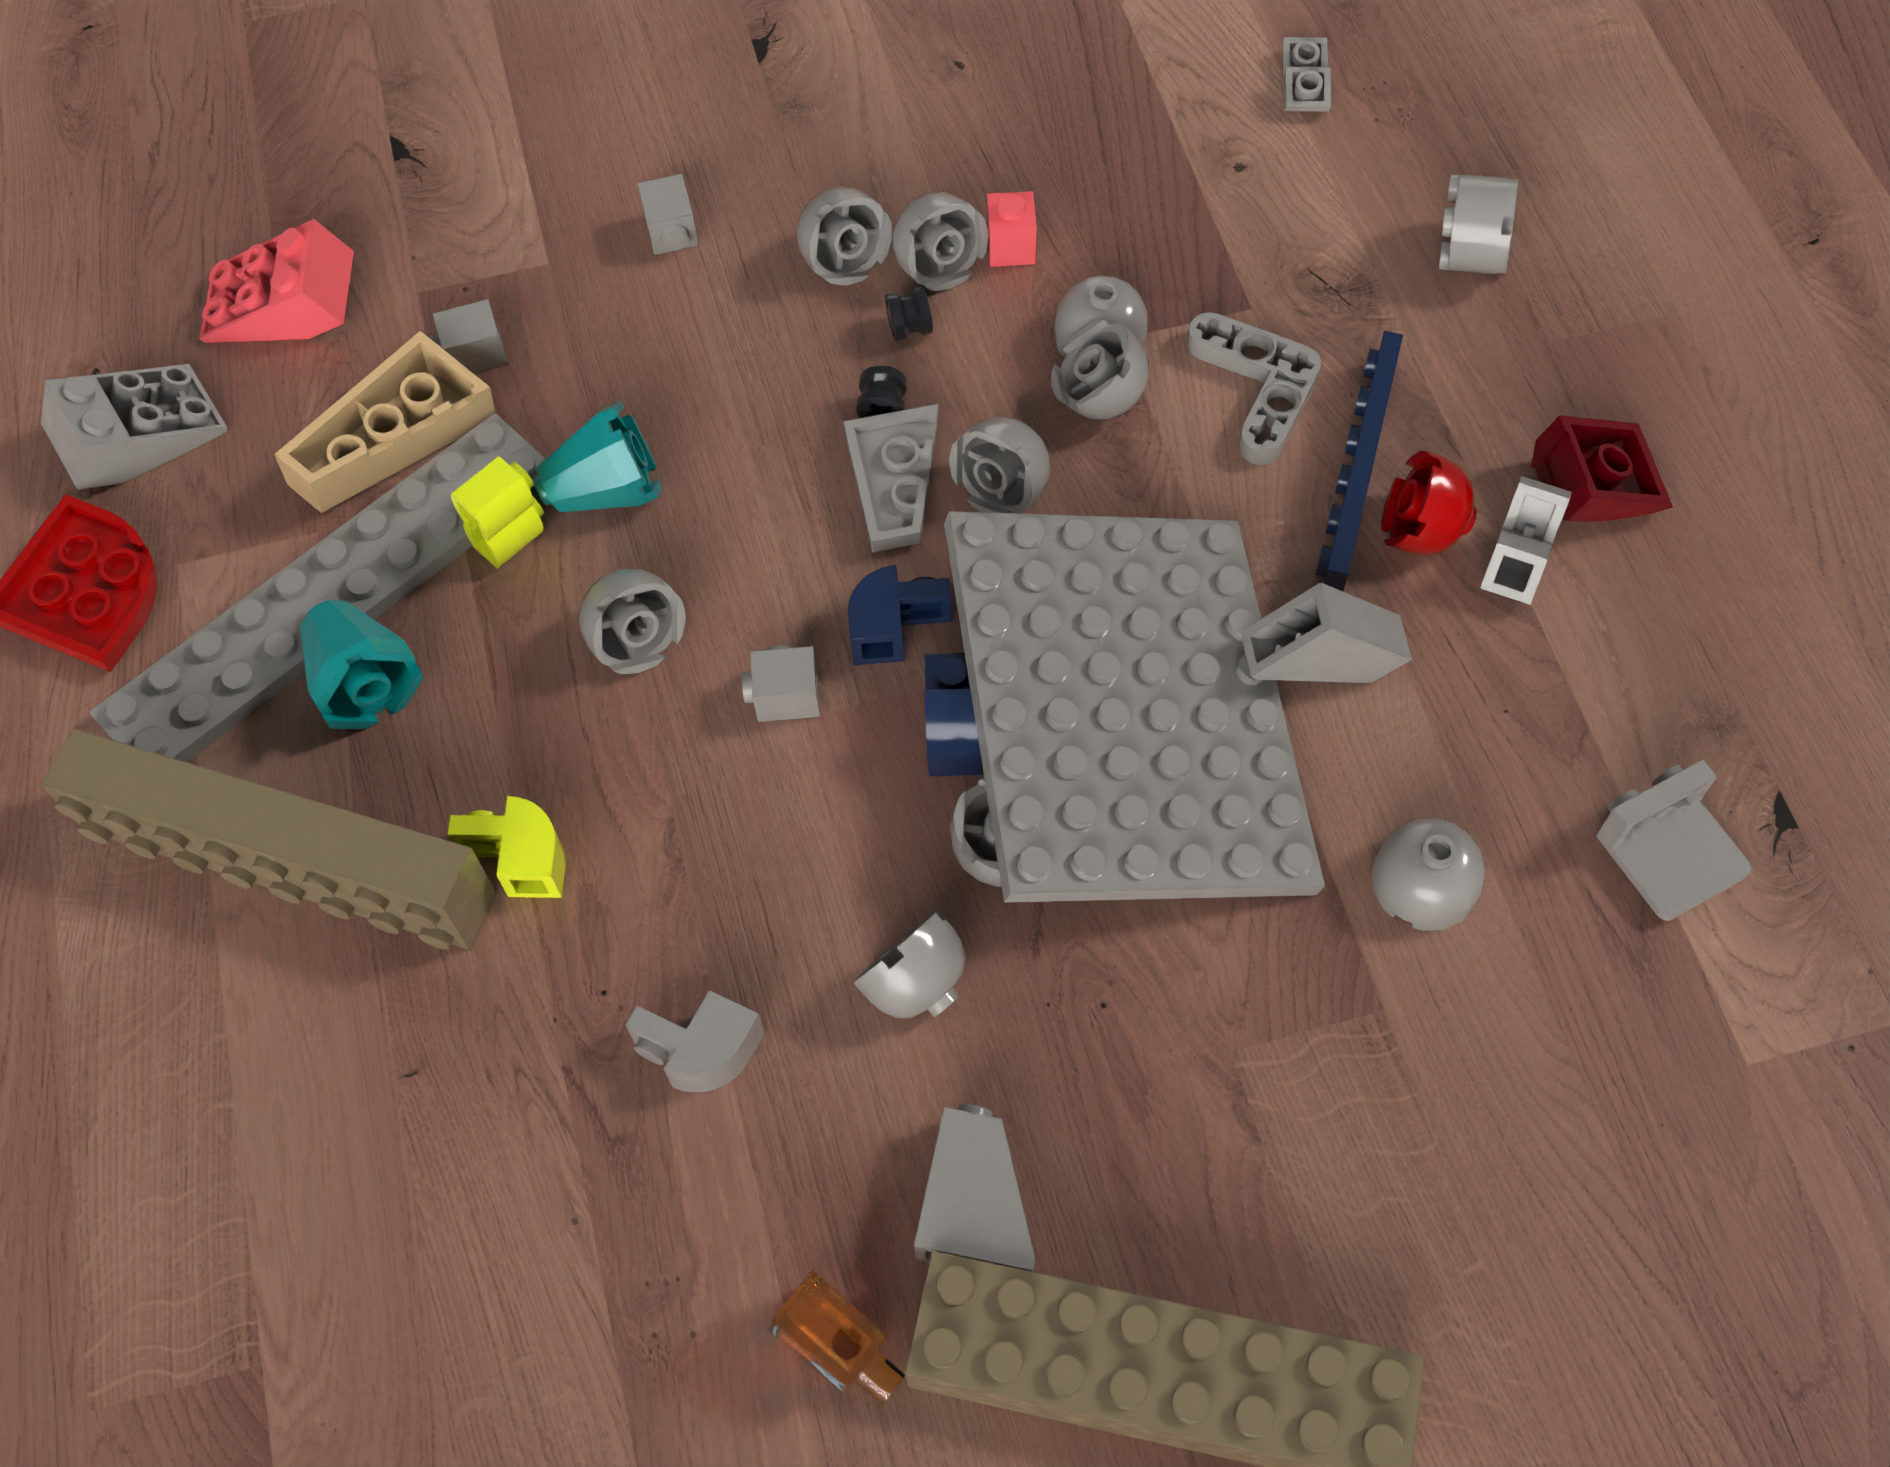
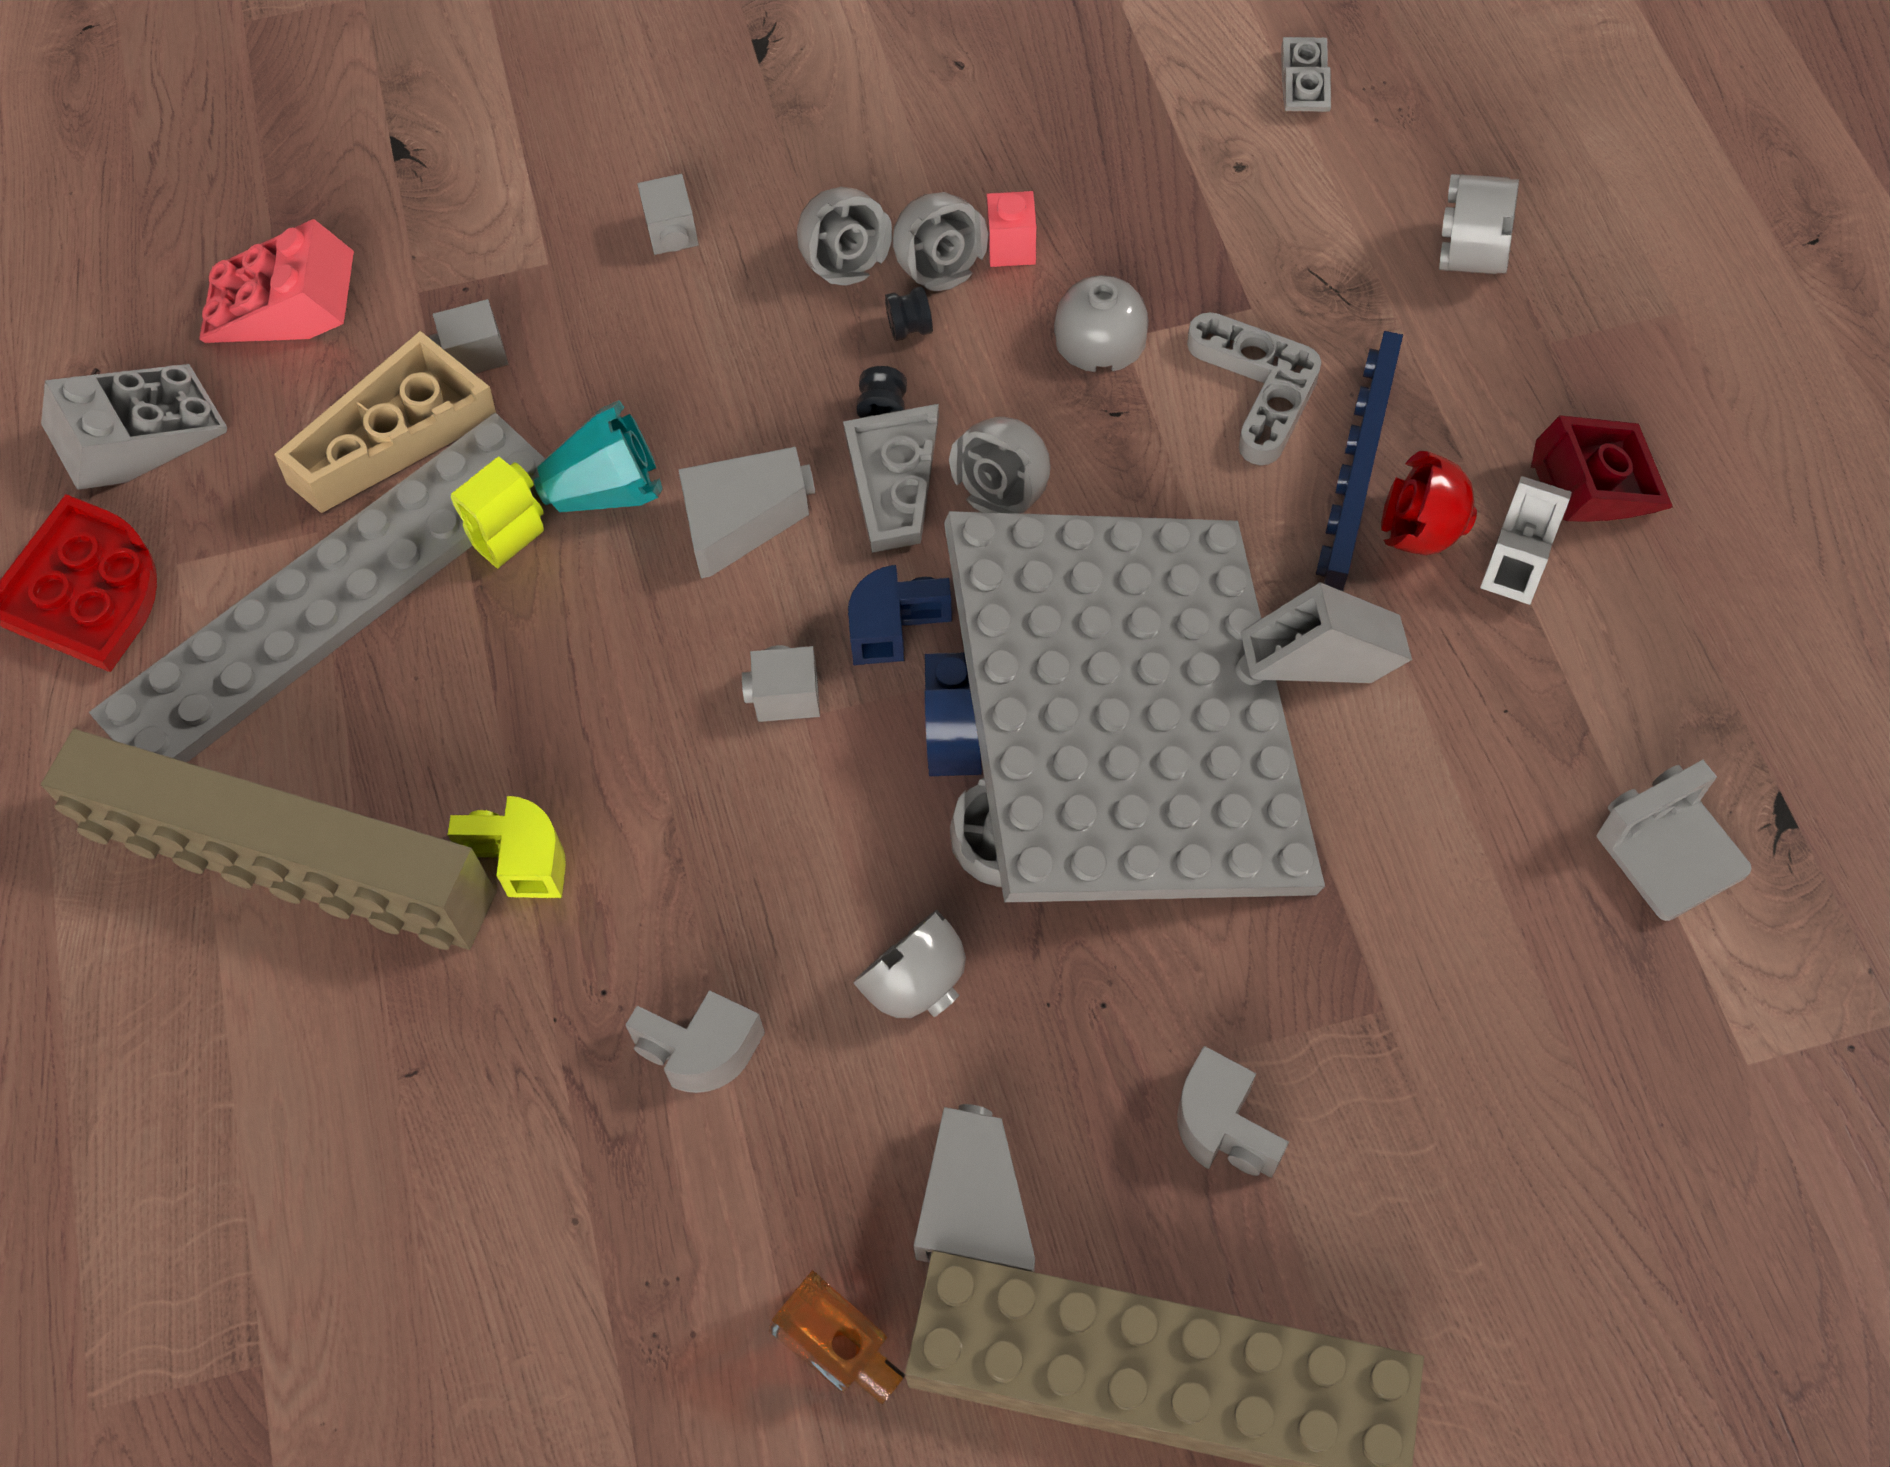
teal cone [300,600,424,729] -> none
light grey cylinder [579,569,686,674] -> none
light grey cylinder [1051,319,1150,420] -> none
light grey cylinder [1370,818,1486,931] -> none
none -> light grey slope [678,447,815,578]
none -> light grey brick [1177,1046,1289,1178]

